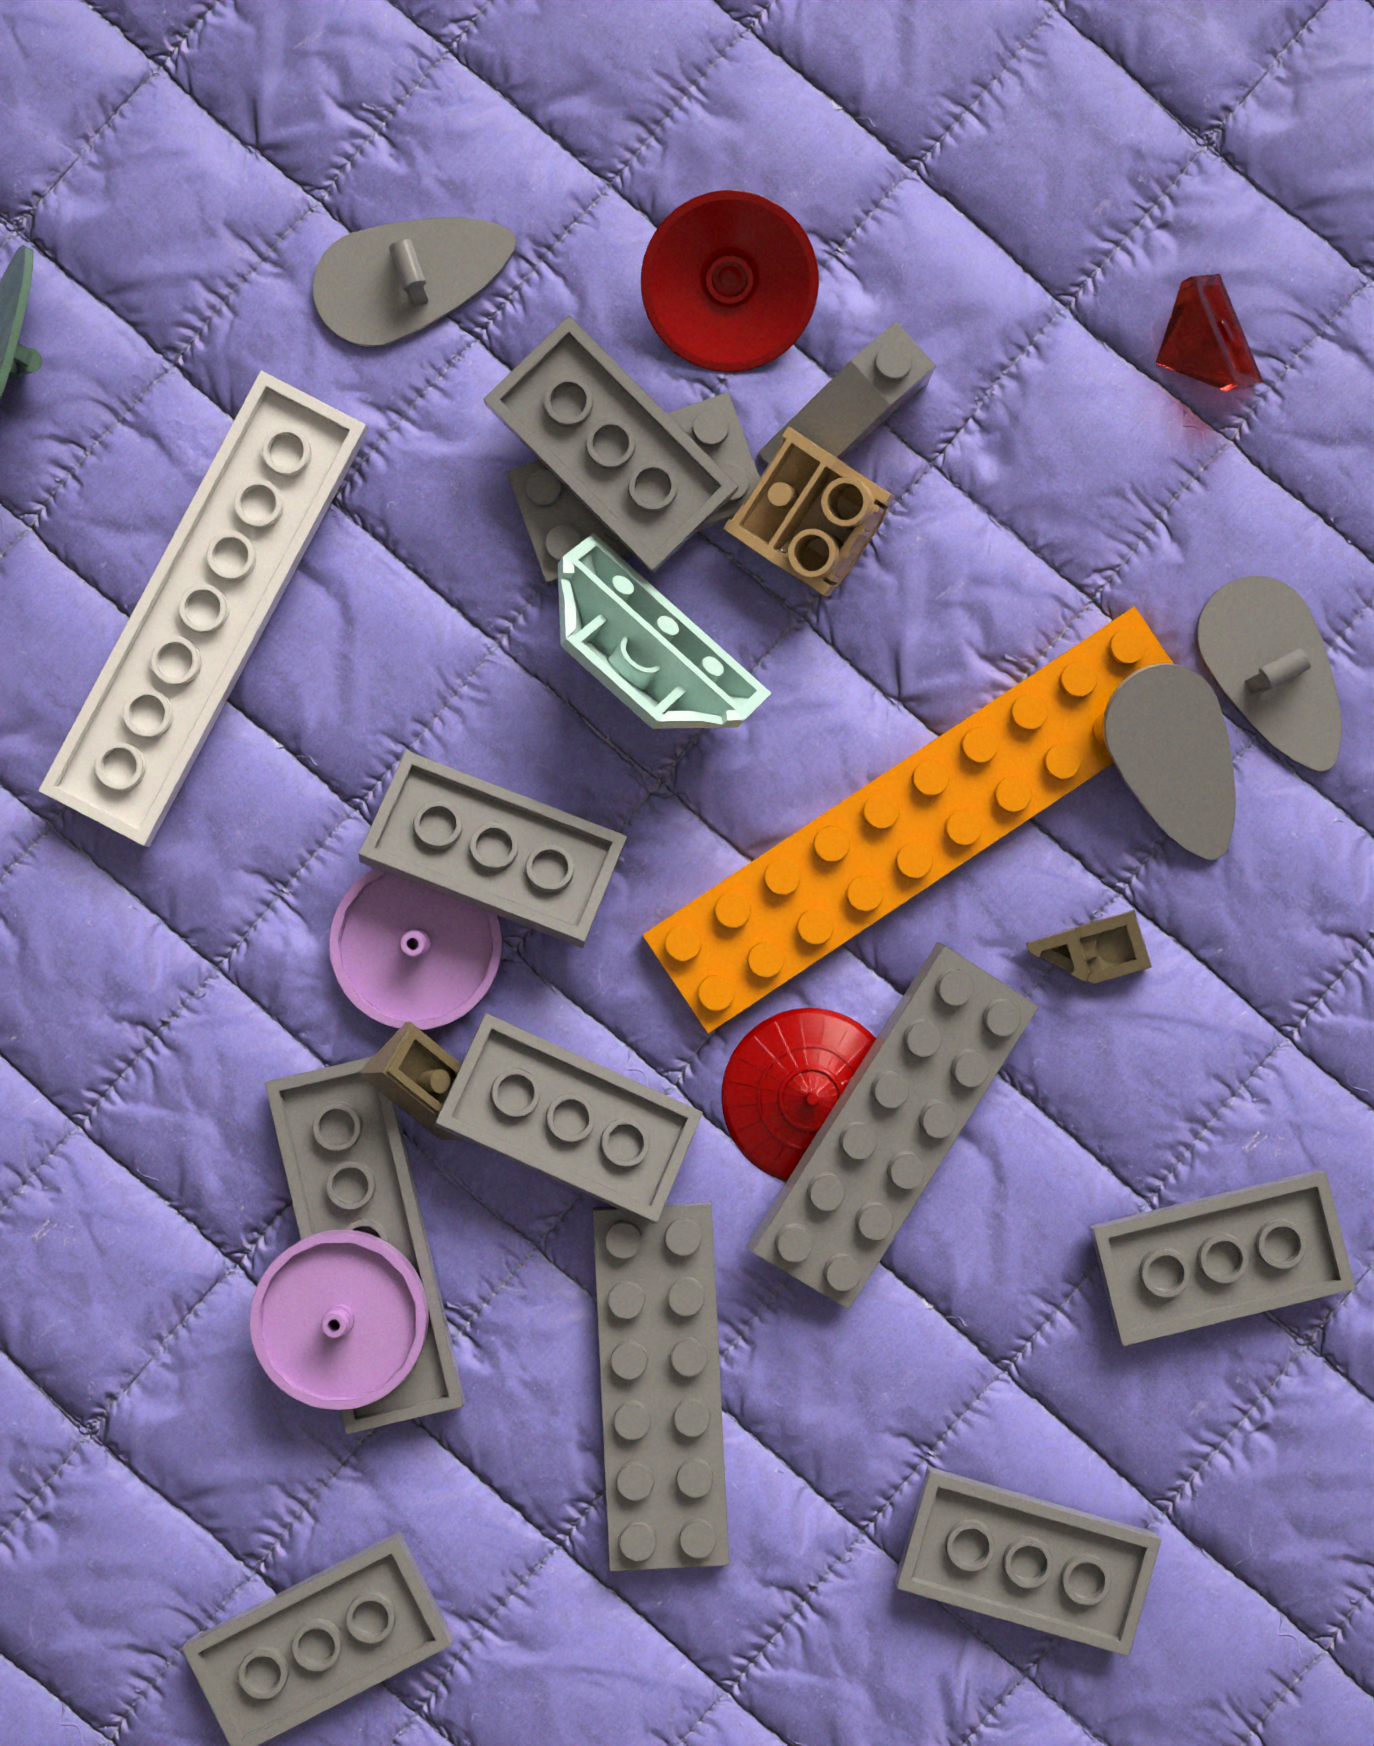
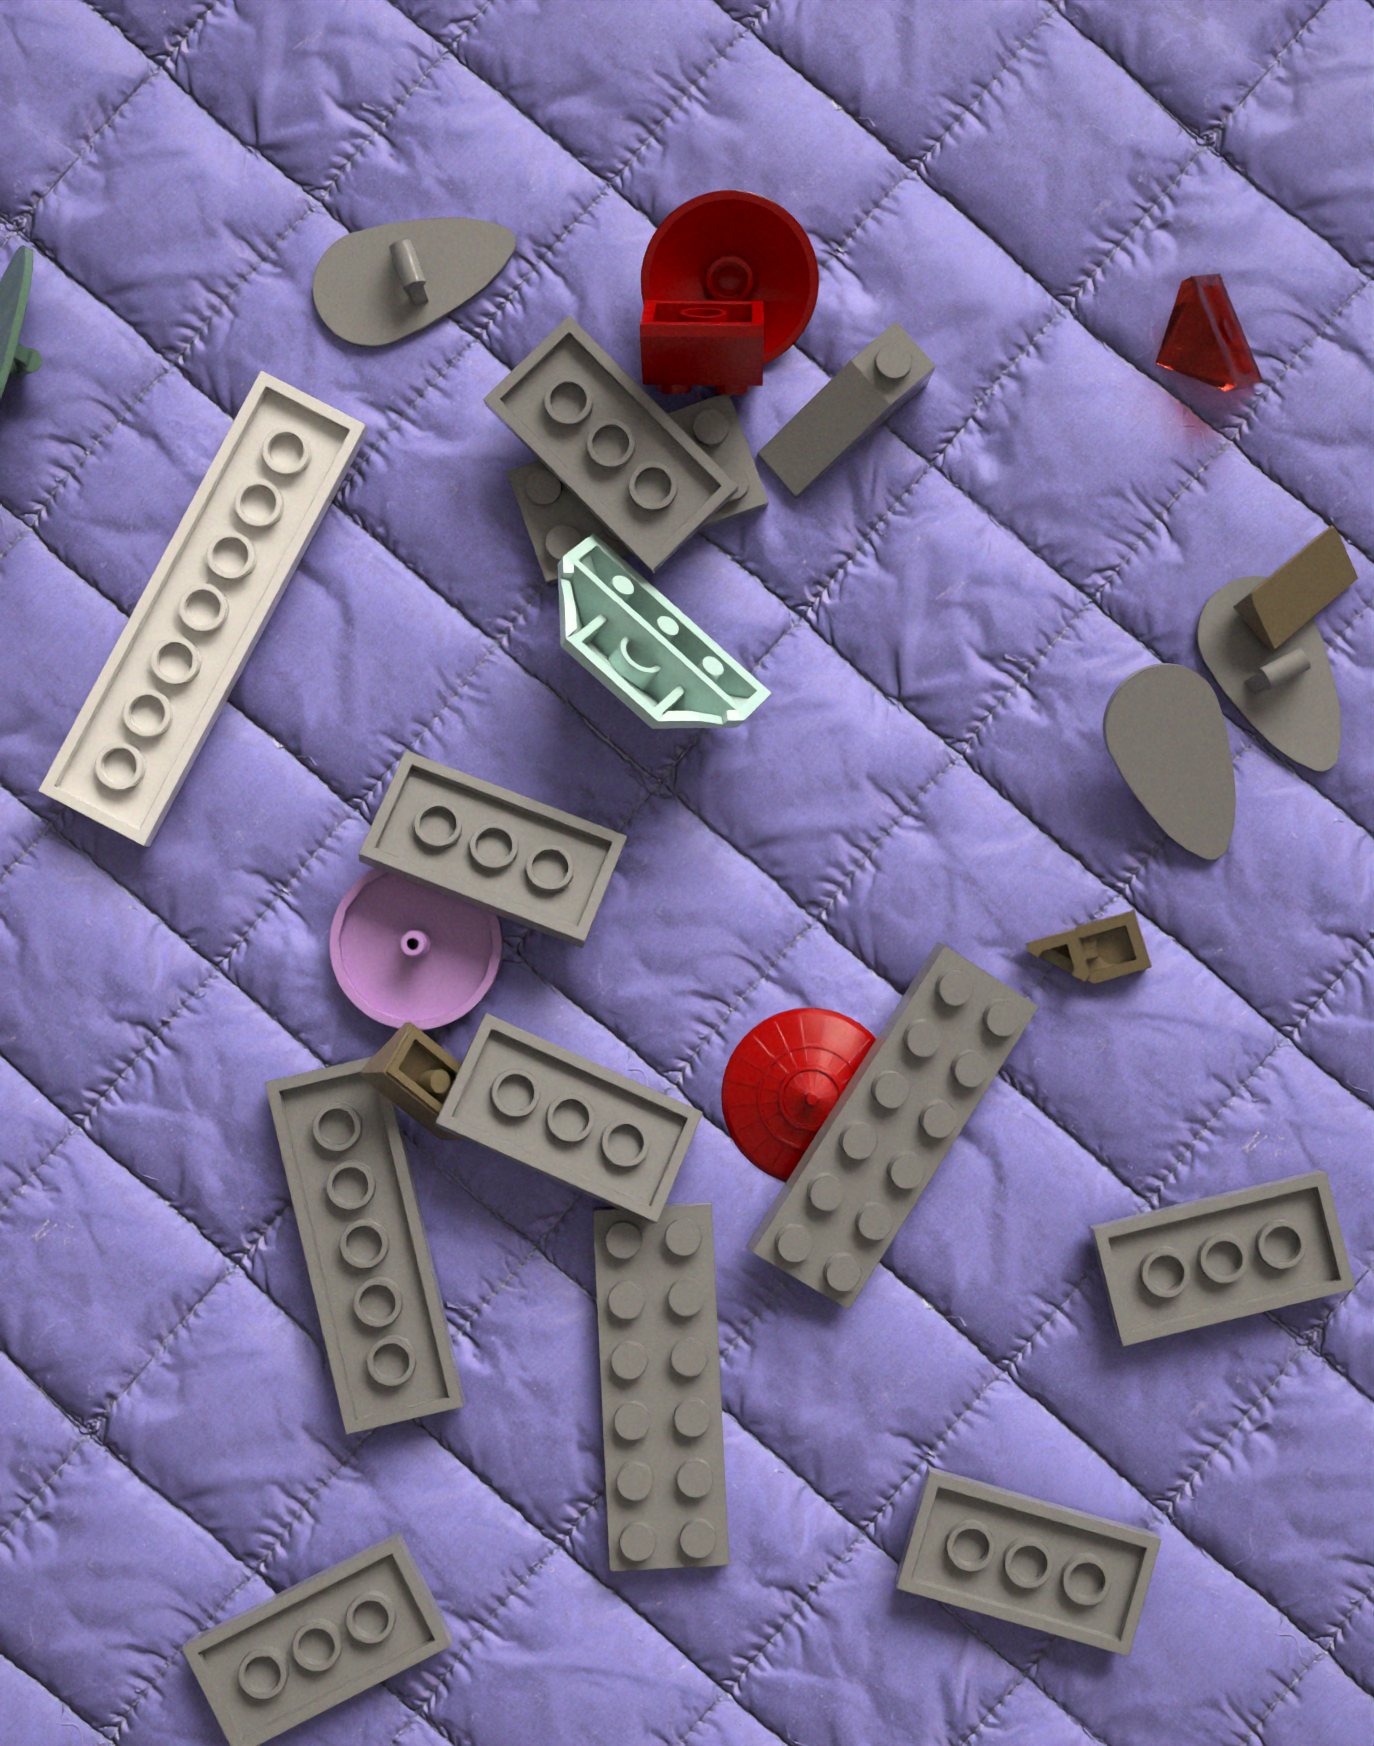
lavender piece [250,1230,429,1410] -> none
light orange plate [642,606,1174,1034] -> none
tan slope [723,426,895,597] -> none
none -> red slope [640,300,765,395]
none -> dark tan slope [1233,525,1358,652]

